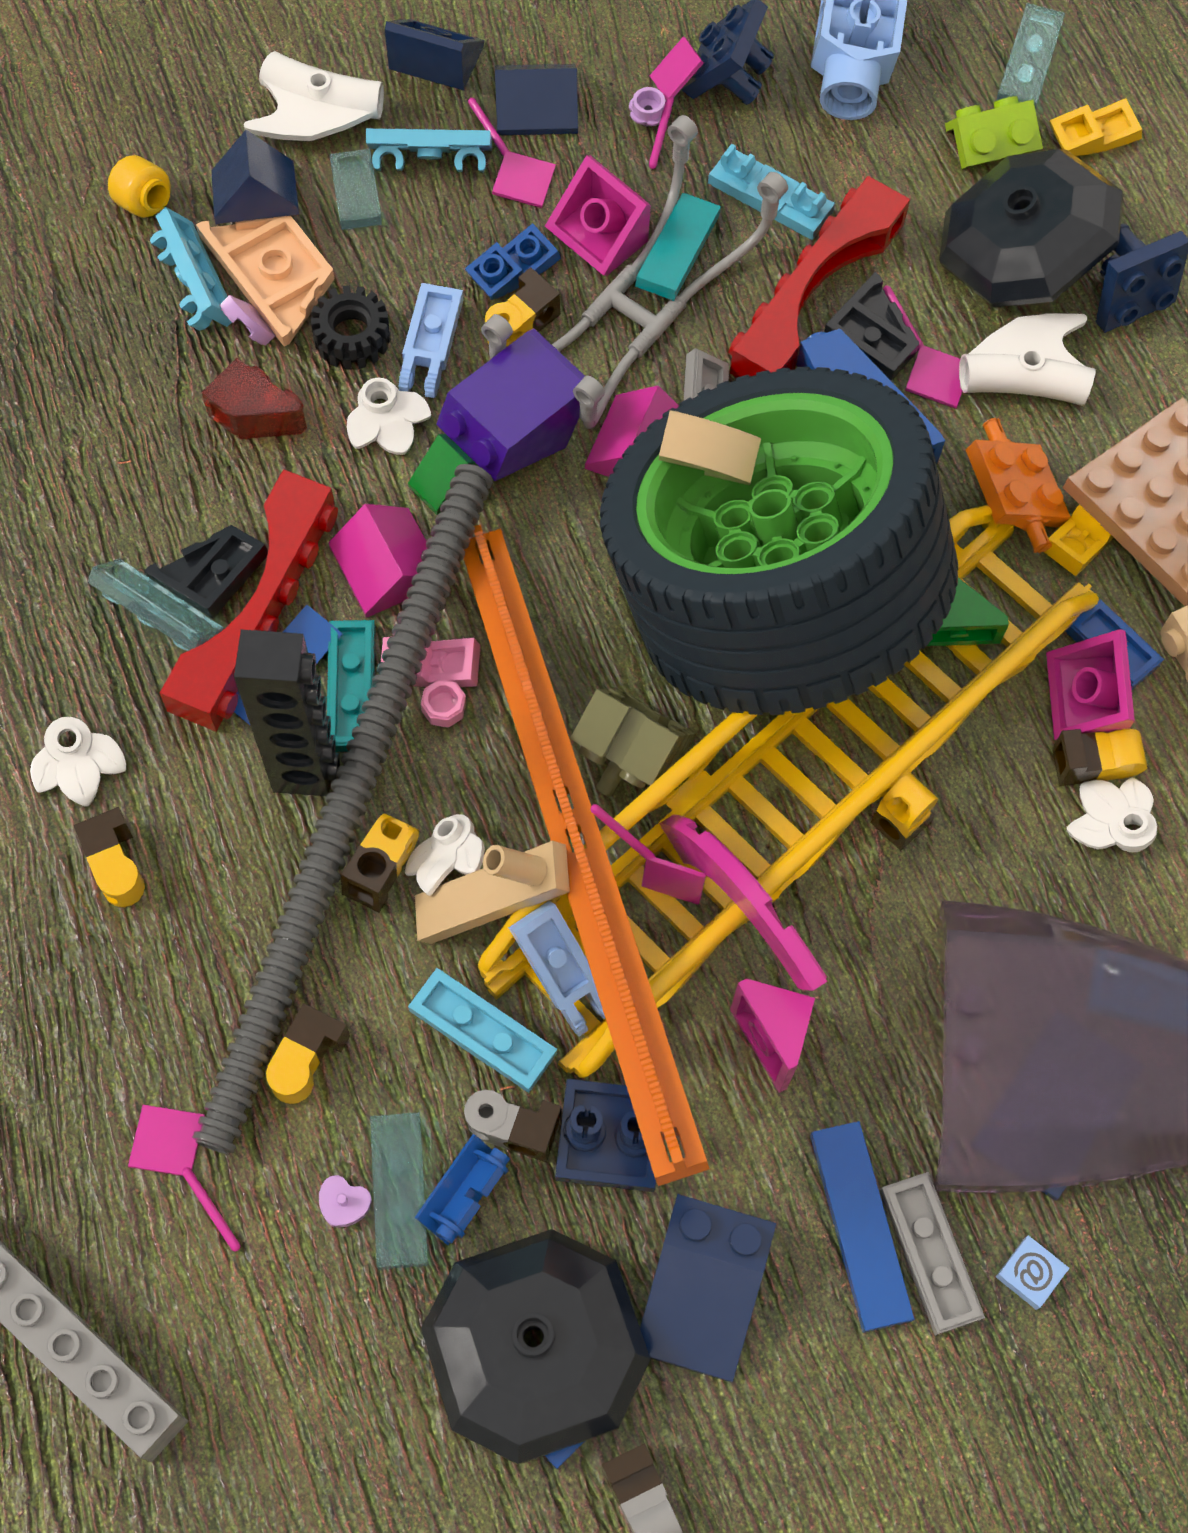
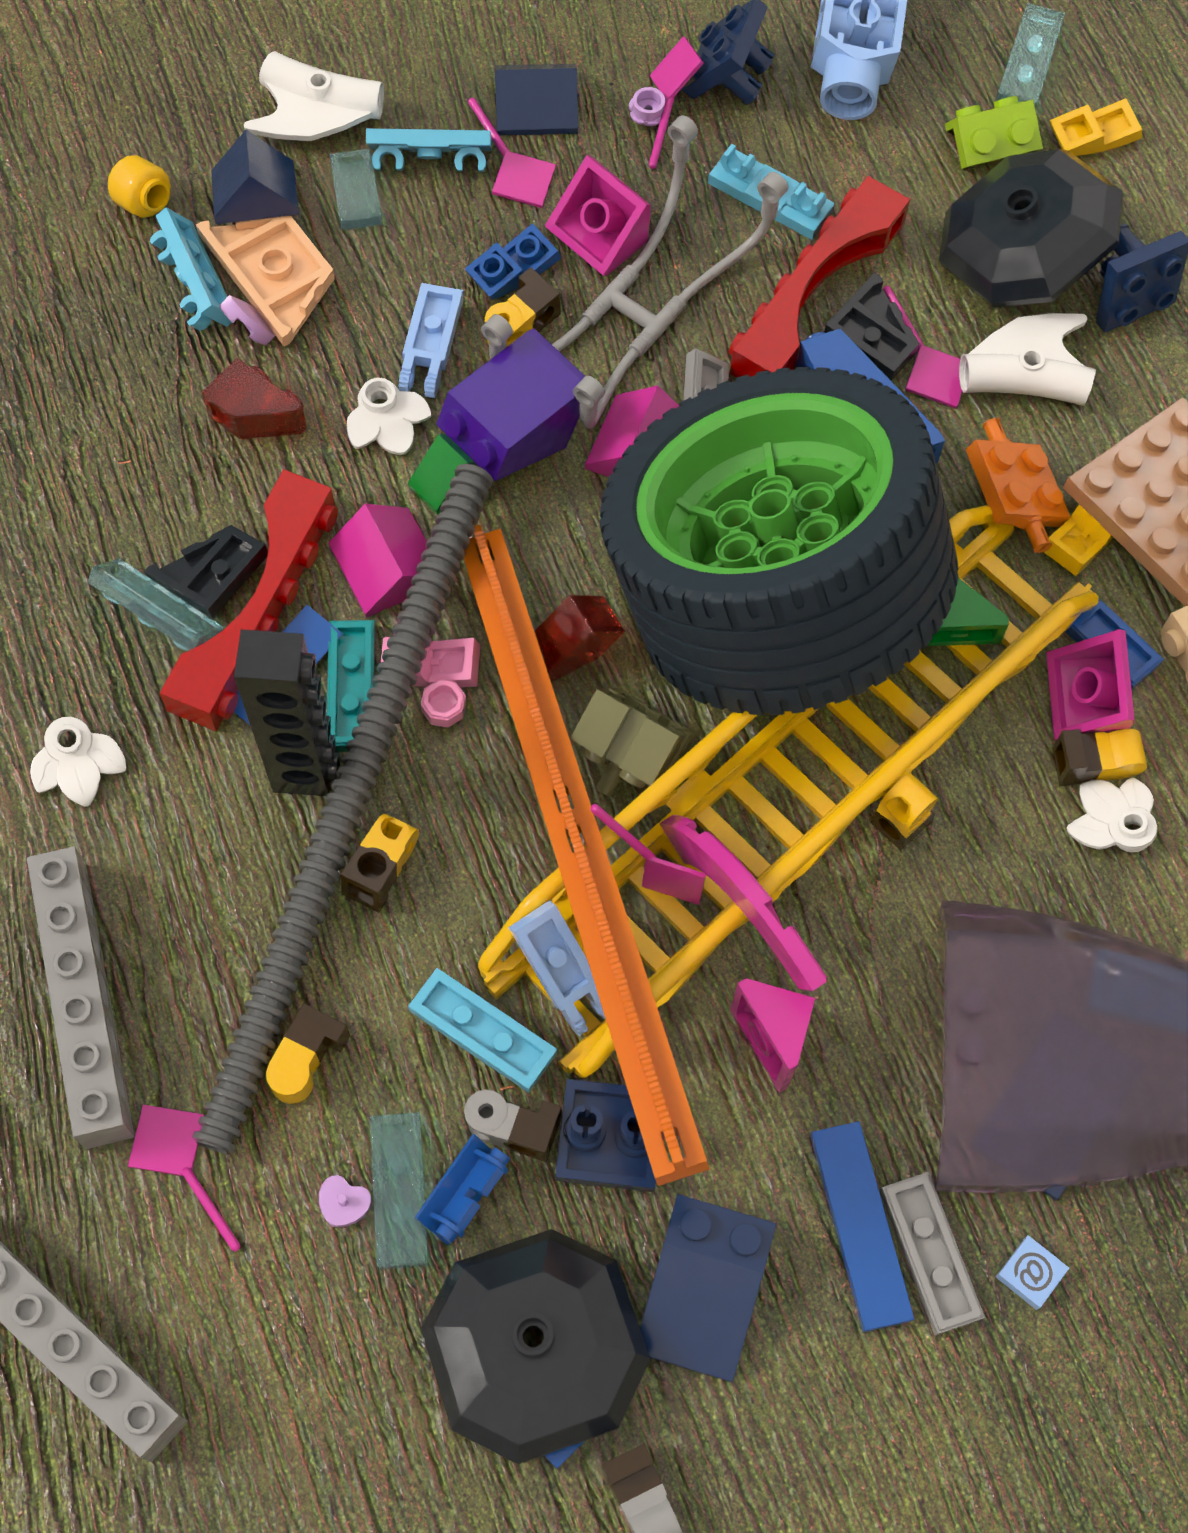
leg [74,807,145,907] -> none
black tyre [311,285,390,370] -> none
dark blue slope [385,19,485,91] -> none
white plate [405,814,485,896] -> none
tan piece [415,841,570,944] -> none
teal tile [635,193,721,301] -> none
tan slope [659,410,761,485] -> none
none -> light grey brick [26,846,135,1150]
none -> clear red slope [534,595,625,682]

